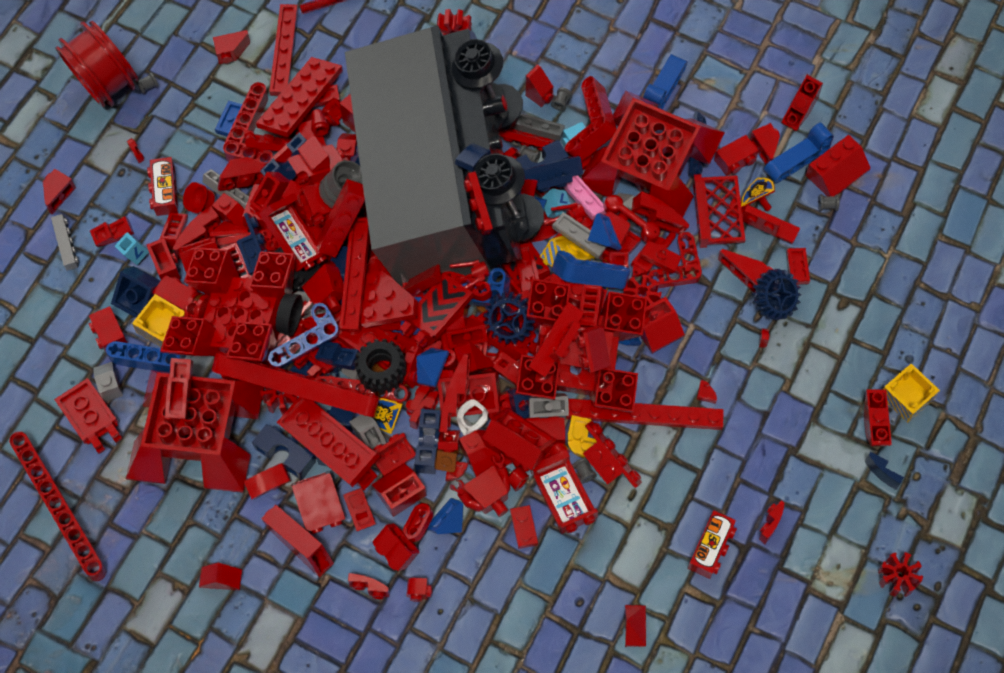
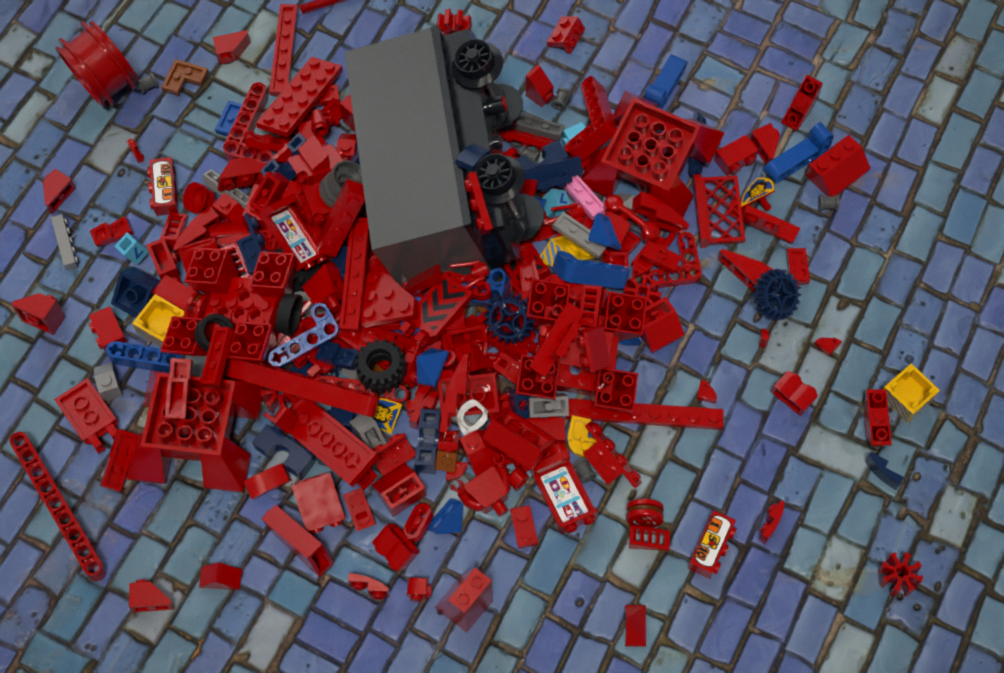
none -> red slope [11,293,65,336]
none -> red plate [100,429,138,492]
none -> red slope [129,579,174,613]
none -> dark orange plate [161,59,209,96]
none -> black tyre [194,314,234,352]
none -> red plate [200,327,234,386]
none -> red panel [263,406,298,434]
none -> red slope [435,568,493,633]
none -> red bracket [547,16,585,54]
none -> red head [626,499,664,528]
none -> red slope [629,525,670,551]
none -> red brick [771,371,818,416]
none -> red tile [814,337,842,357]

